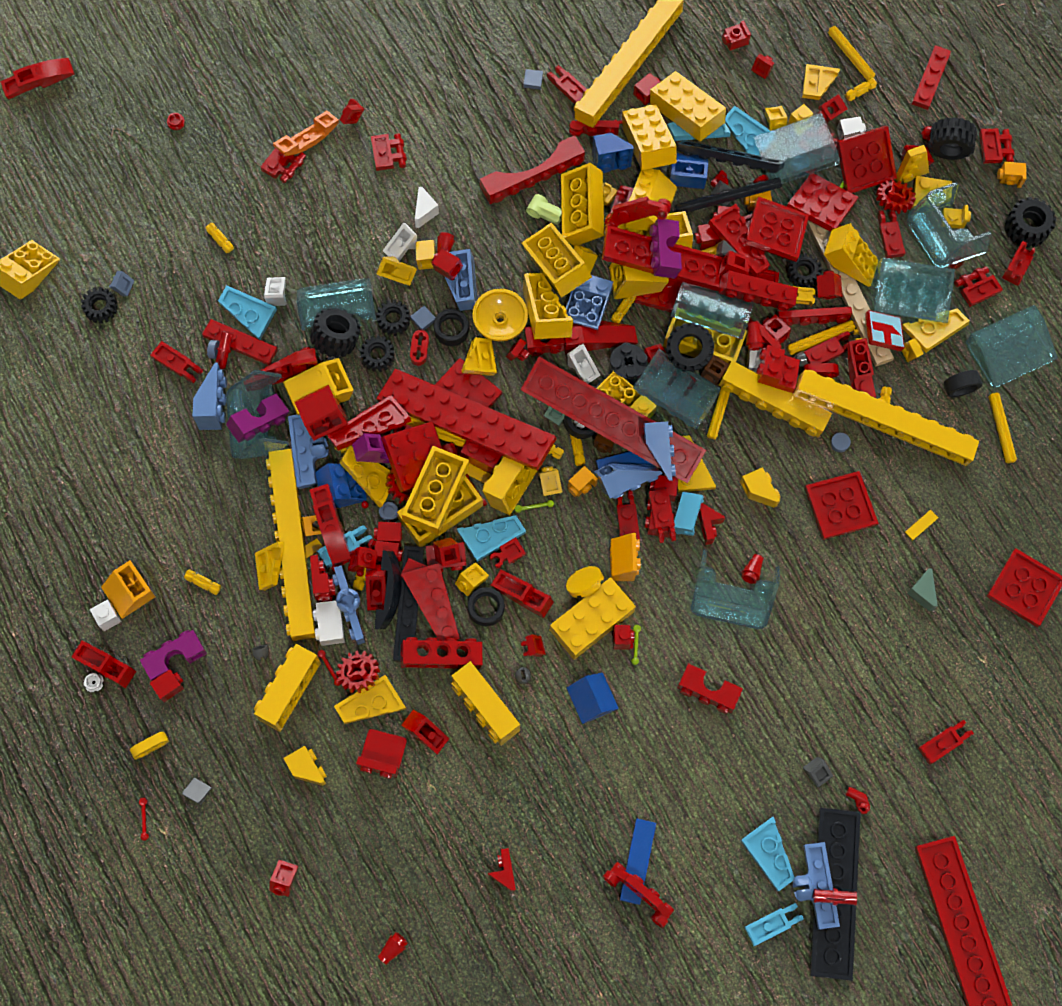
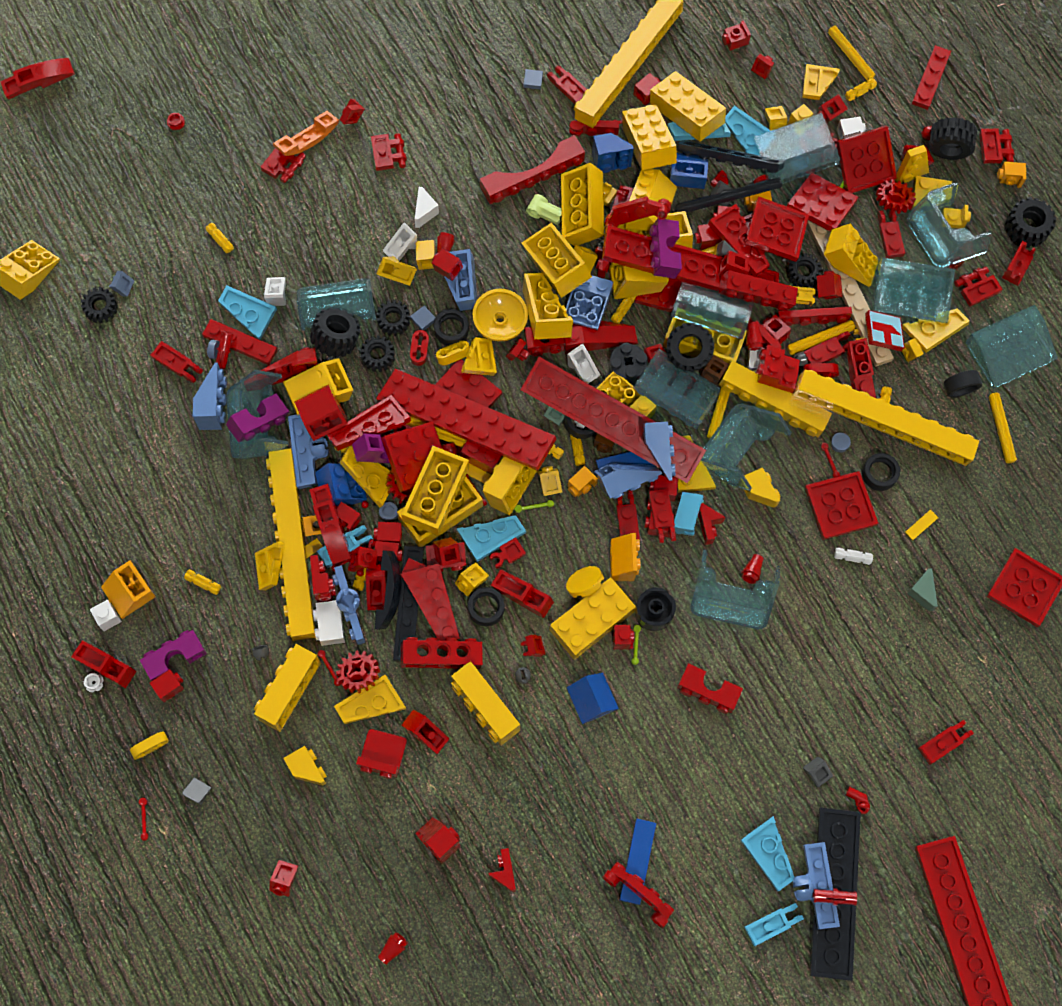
none -> red brick [335,502,362,532]
none -> red wedge [415,817,460,864]
none -> yellow beam [436,341,470,365]
none -> red bracket [595,247,612,279]
none -> black brick [635,587,676,631]
none -> clear light blue windscreen [701,403,792,491]
none -> red hinge [821,443,840,478]
none -> white axle [834,548,873,565]
none -> black tyre [862,453,901,491]

